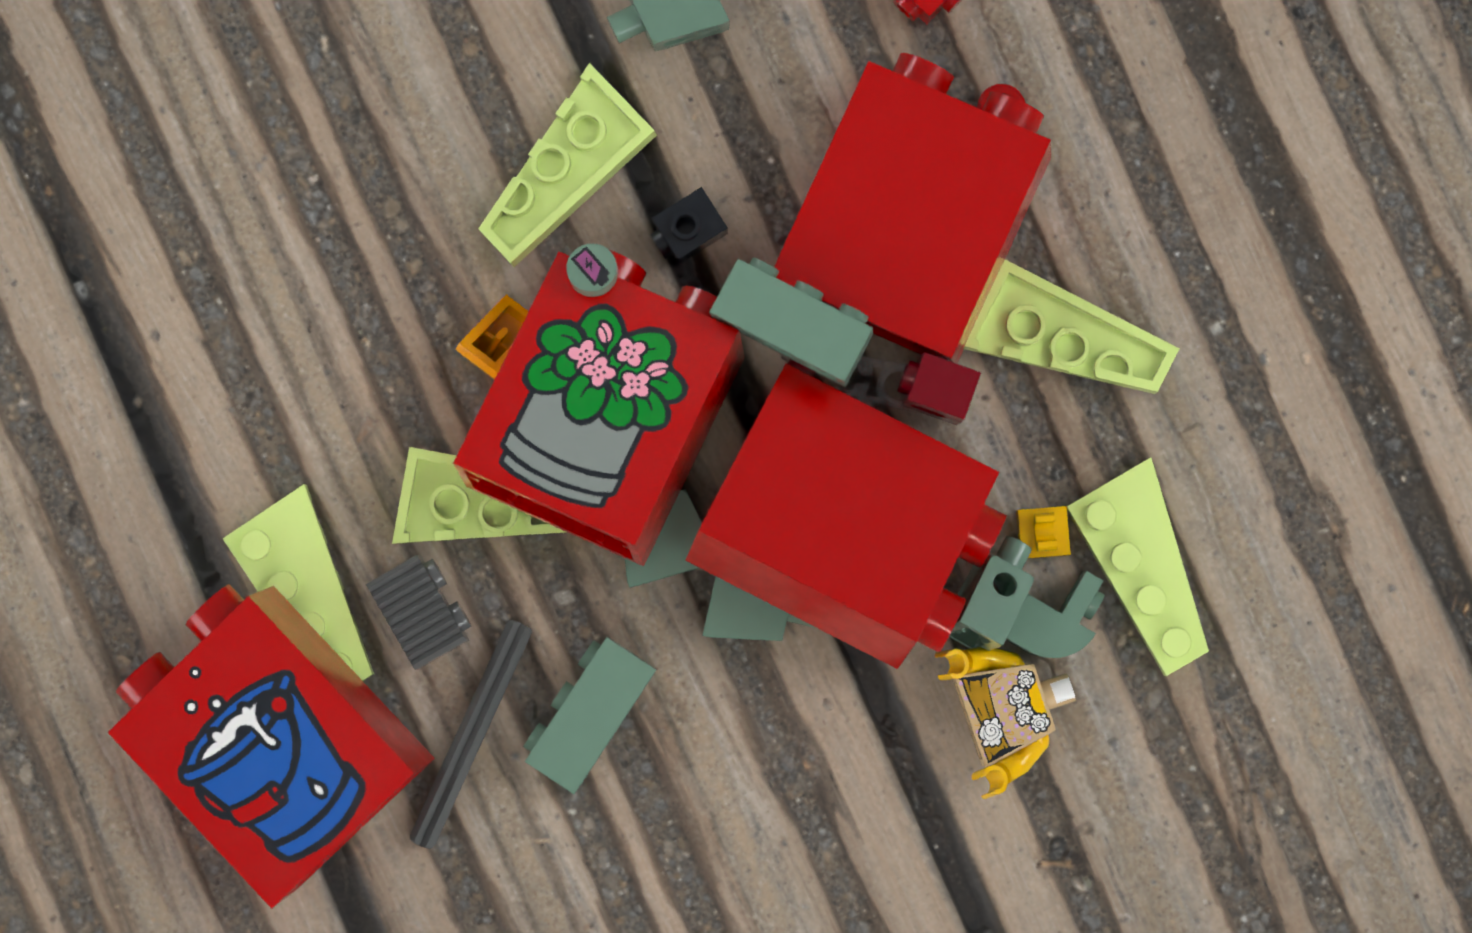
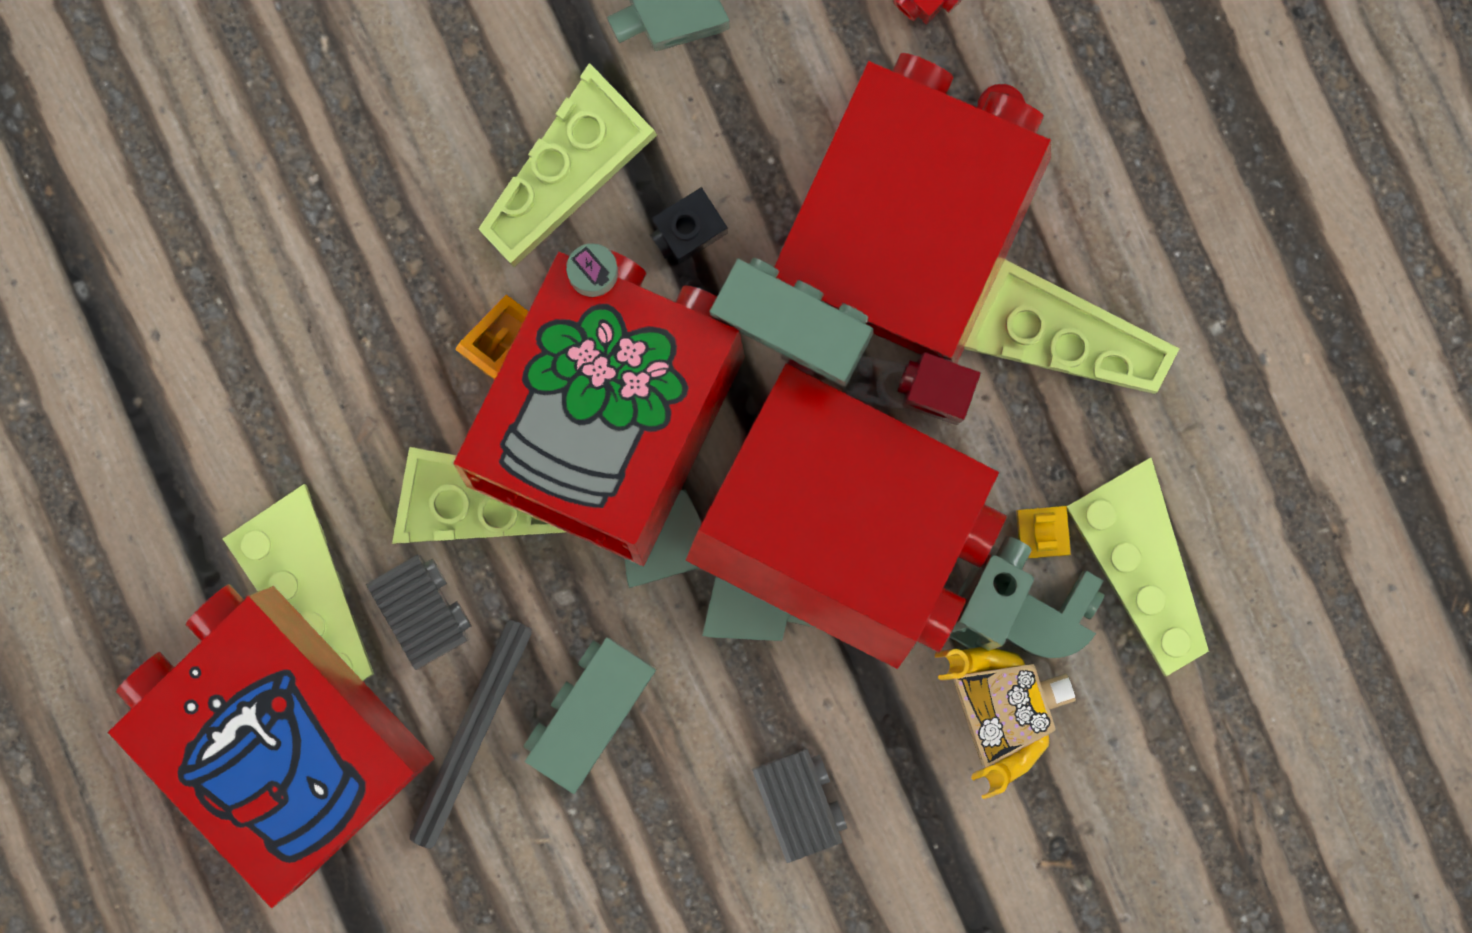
none -> dark grey brick [752,748,848,863]

